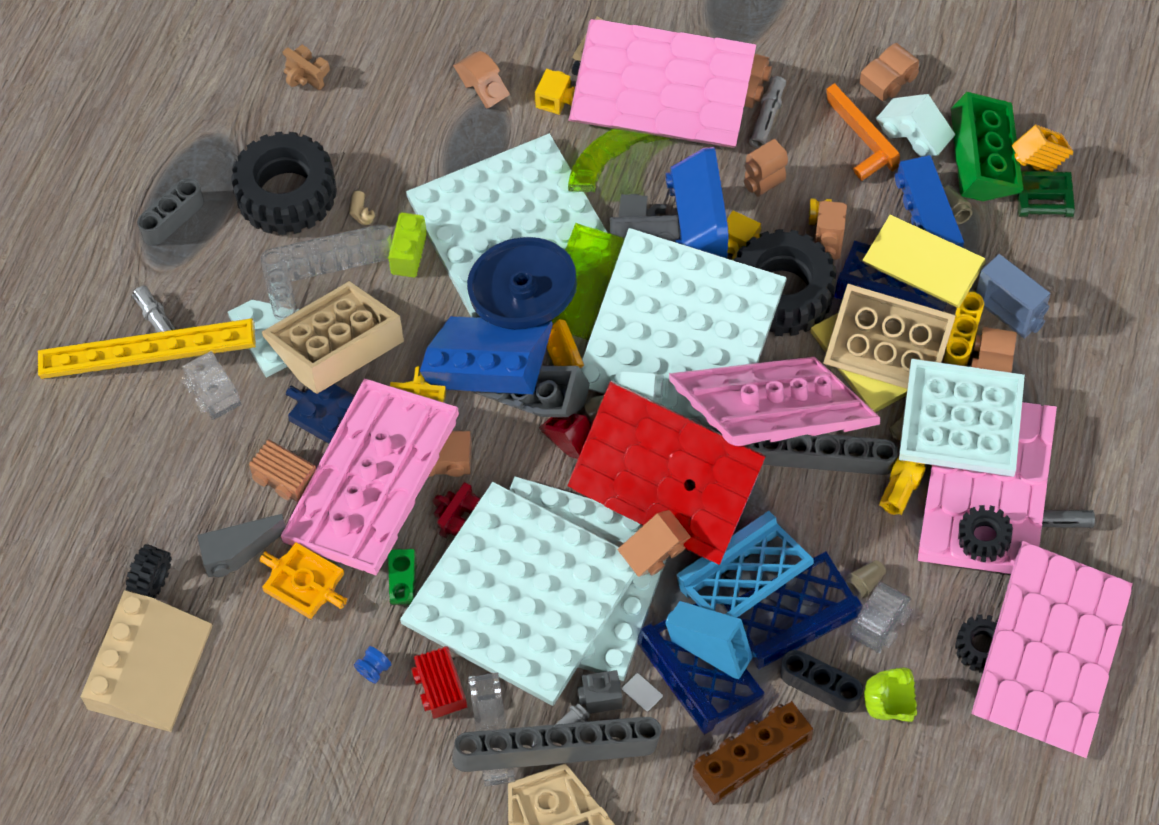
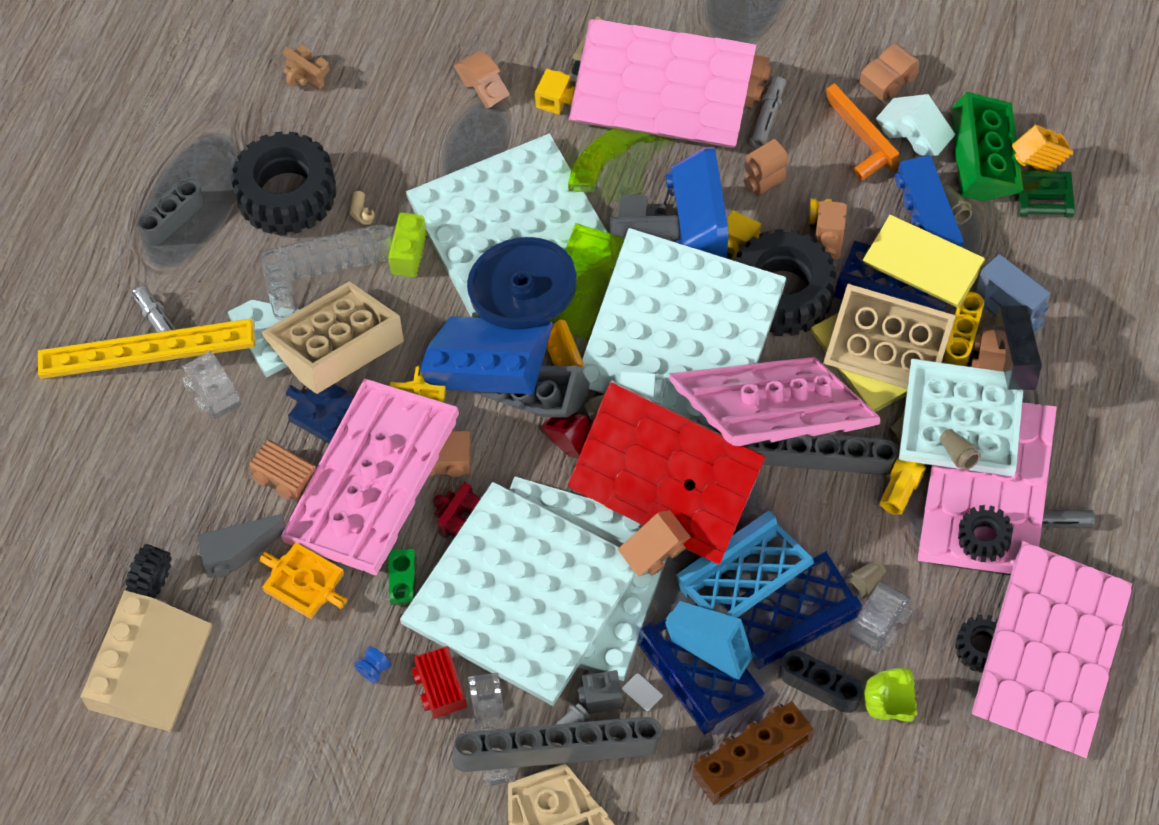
none -> dark tan cone [940,429,981,470]
none -> black arch [994,305,1042,390]

